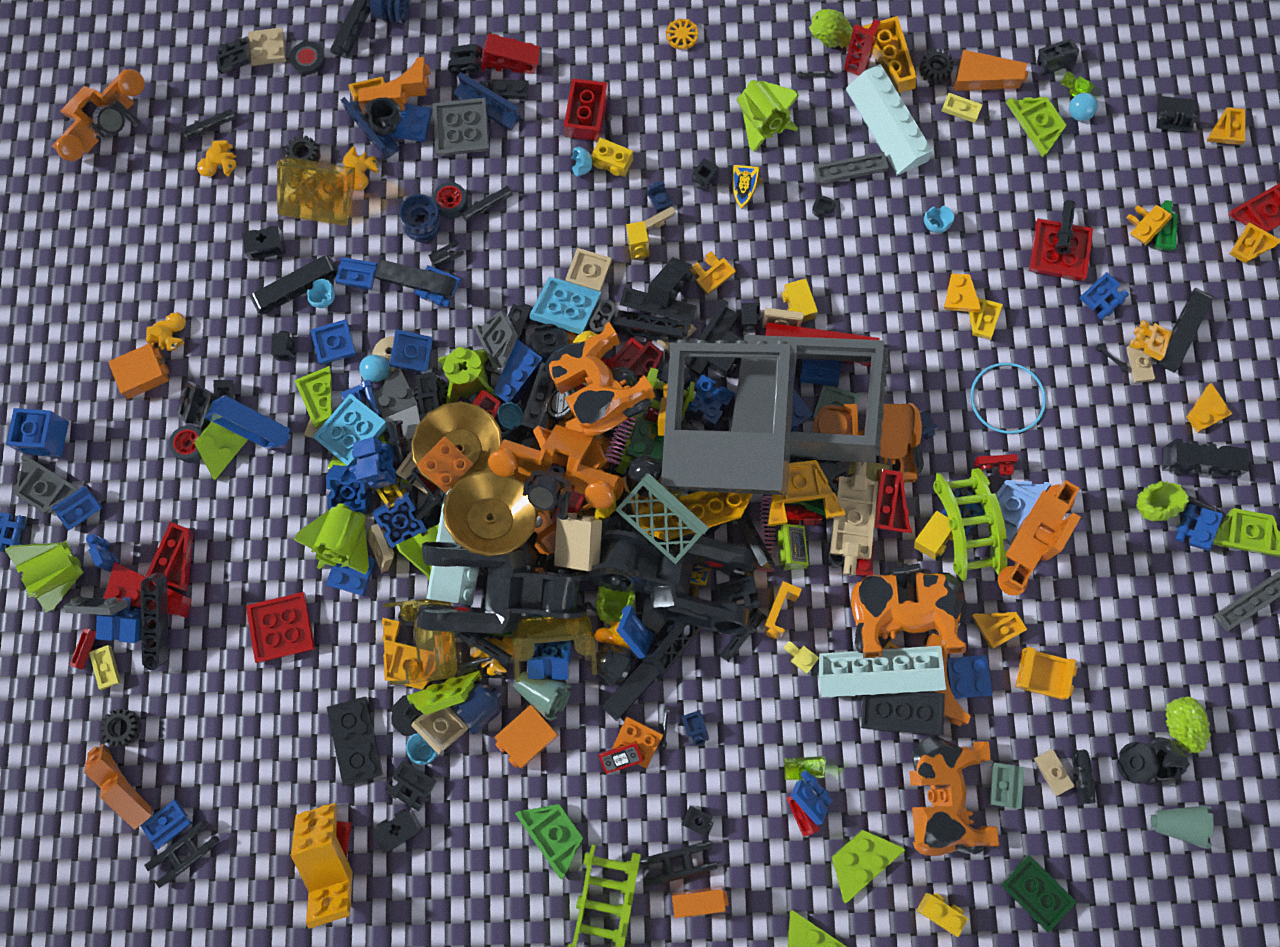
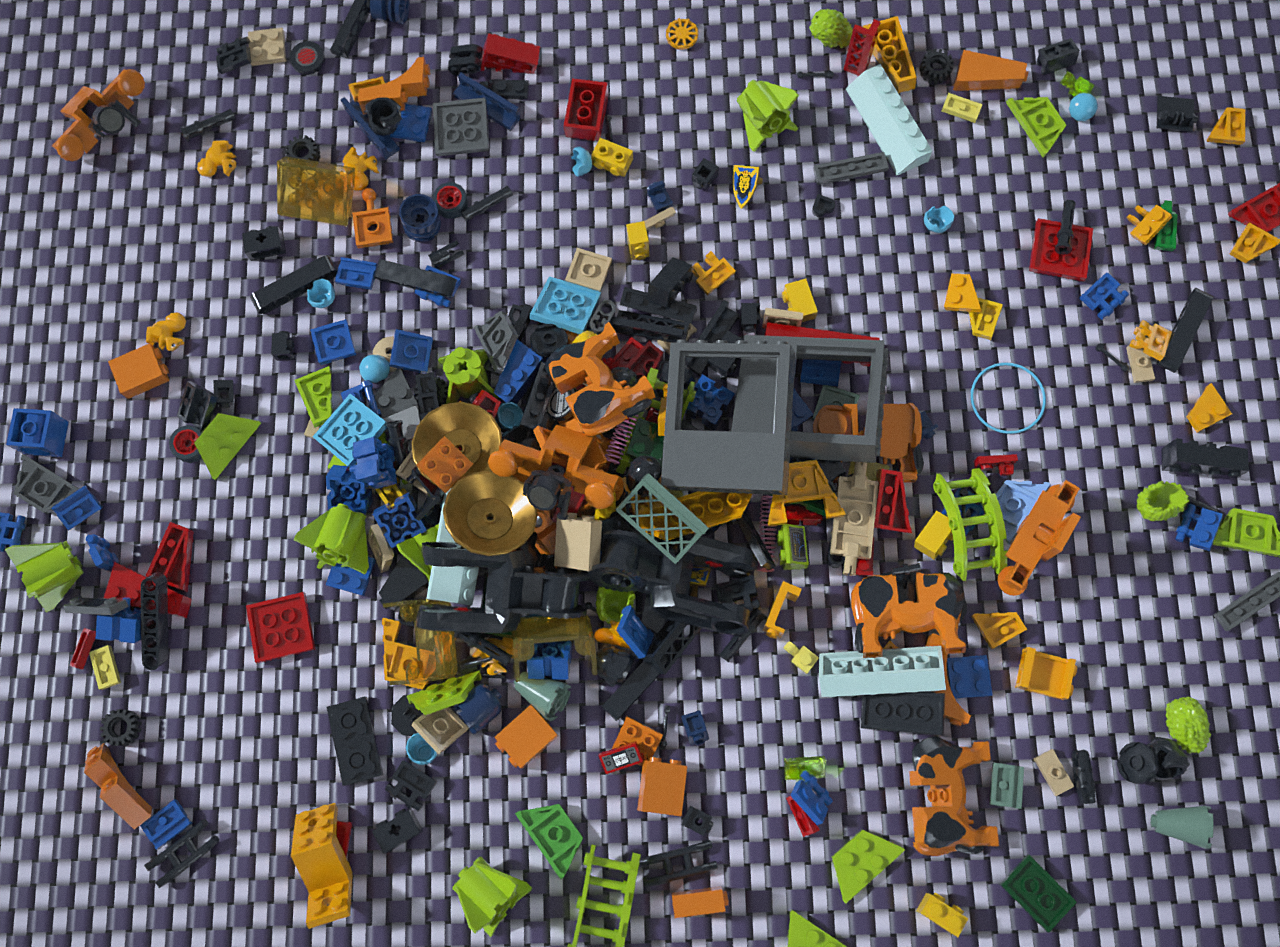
blue window [205,395,291,450] -> none
none -> orange plate [352,188,394,249]
none -> black slope [379,555,429,612]
none -> lime brick [452,857,532,937]
none -> orange brick [637,757,687,816]

